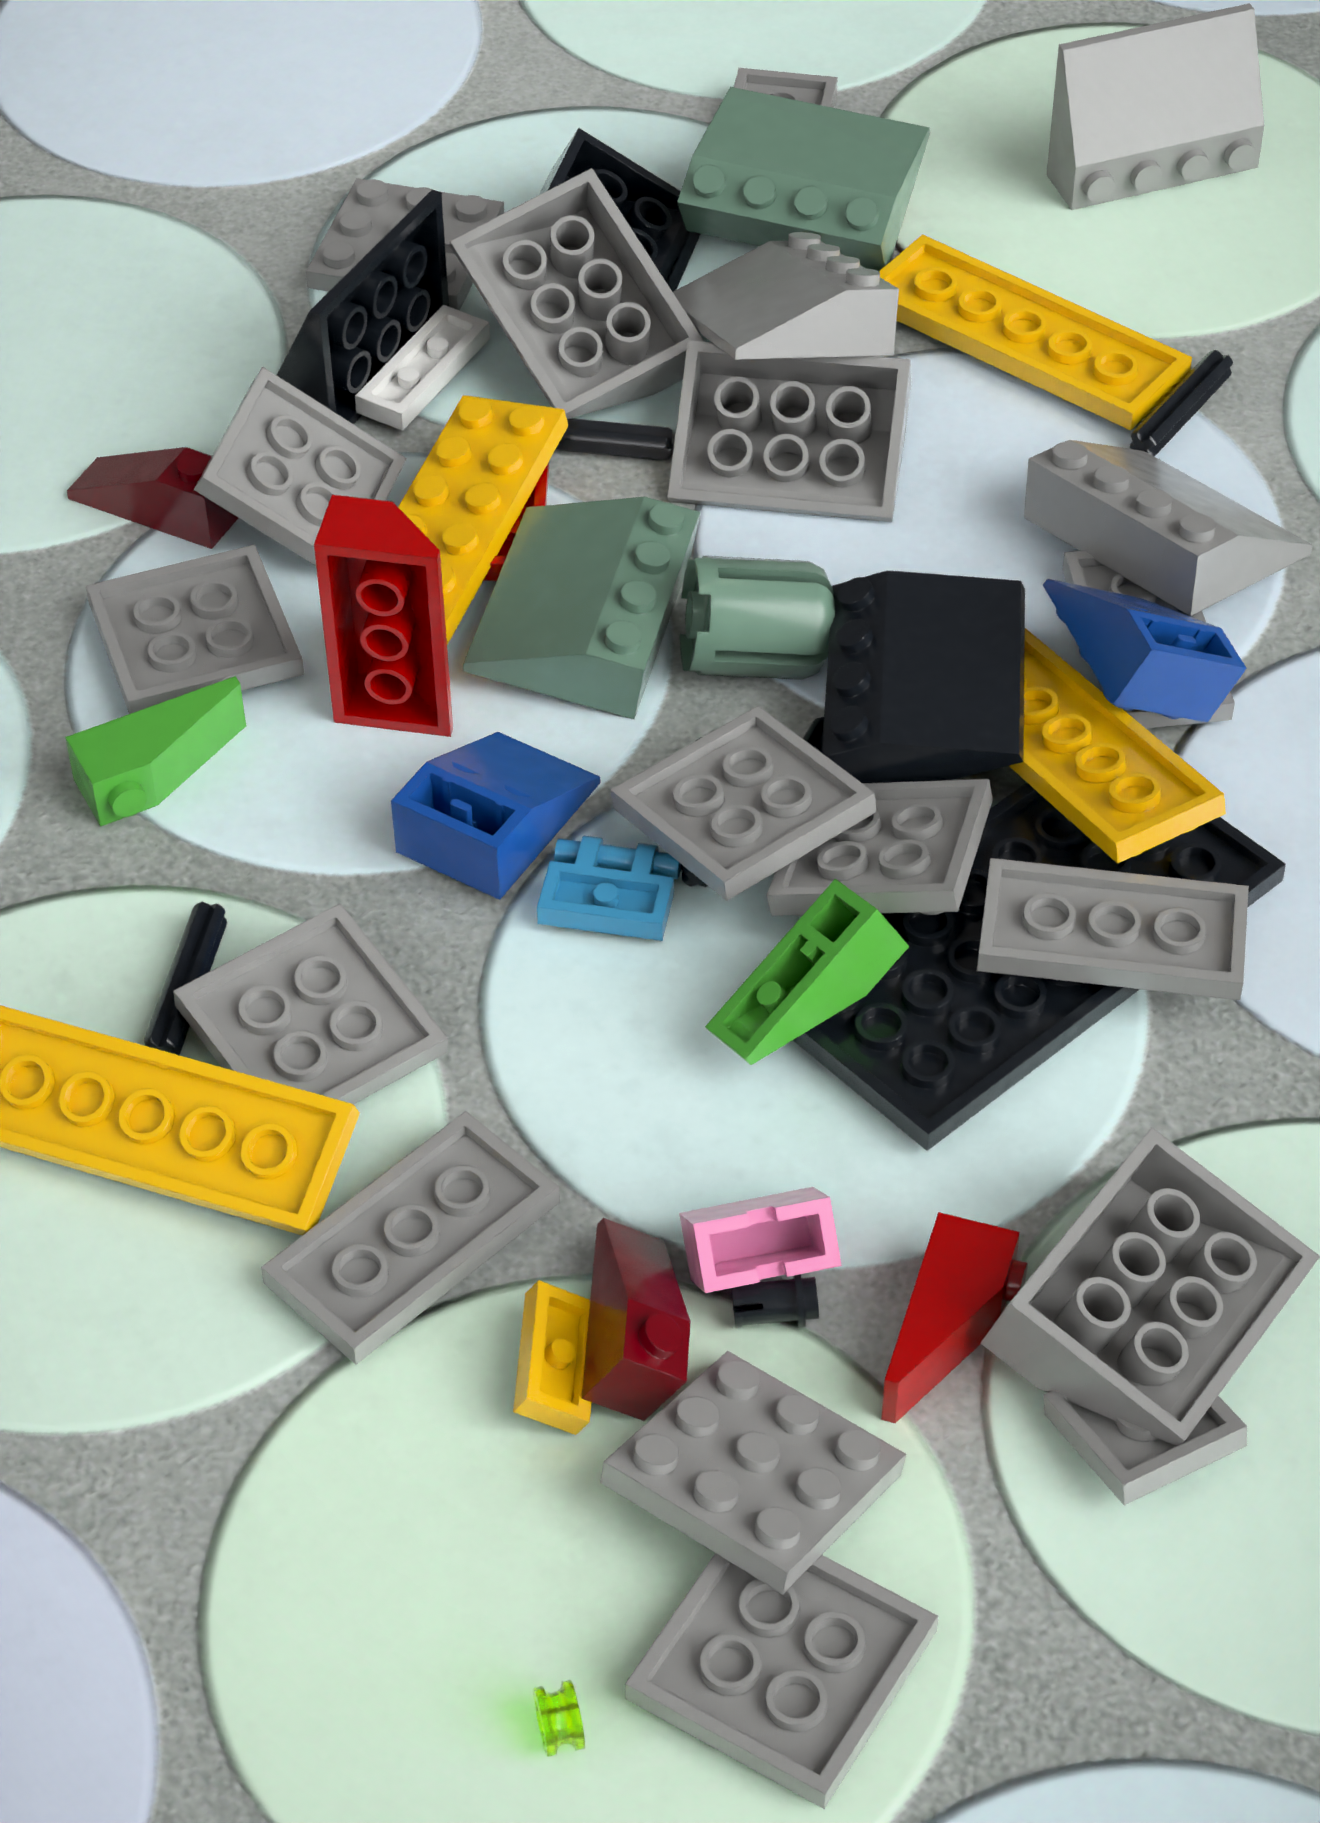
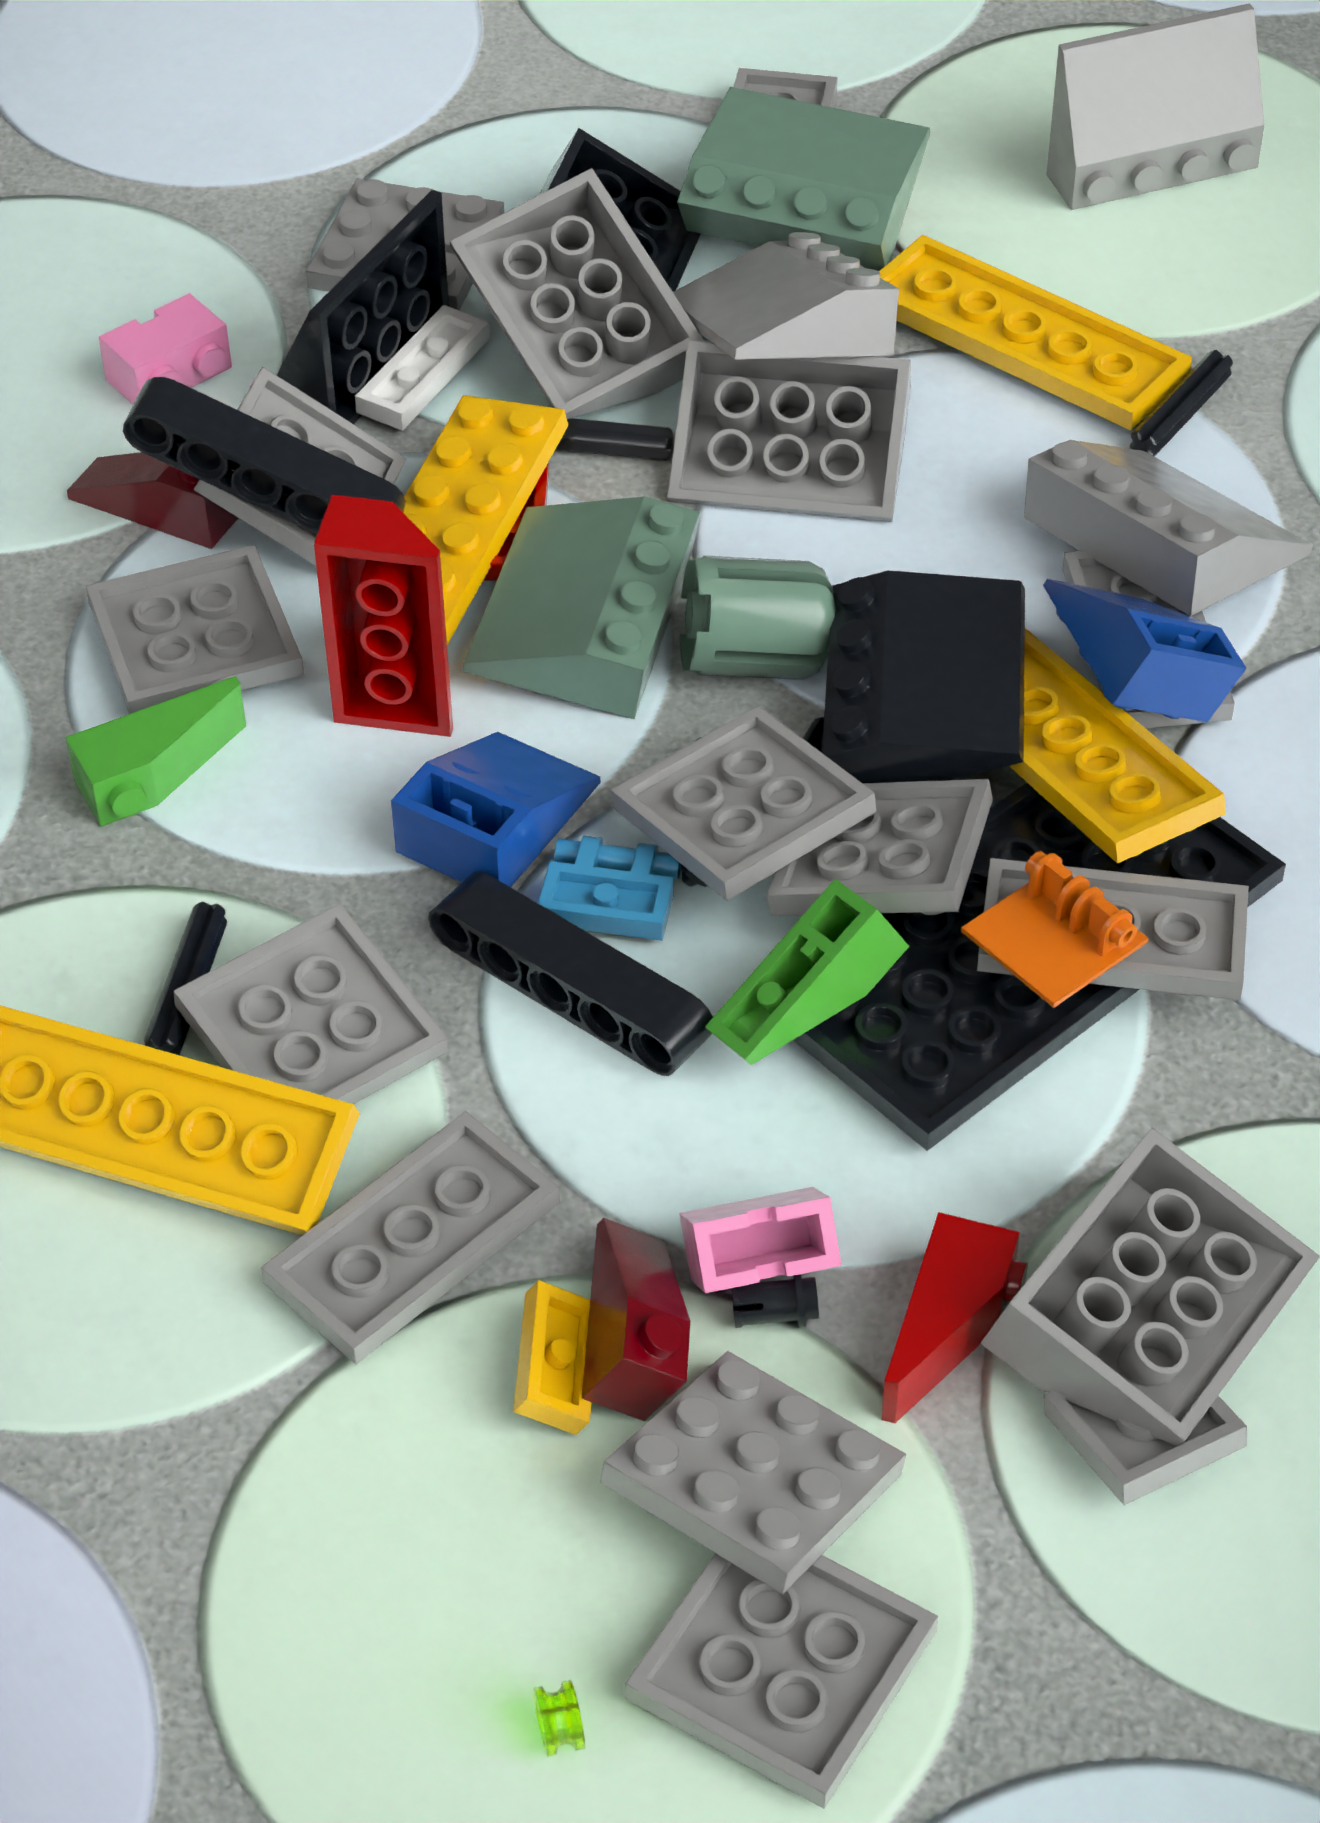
none -> bright pink brick [99,293,232,404]
none -> black beam [123,377,406,534]
none -> black beam [428,871,713,1076]
none -> orange hinge [961,851,1149,1008]

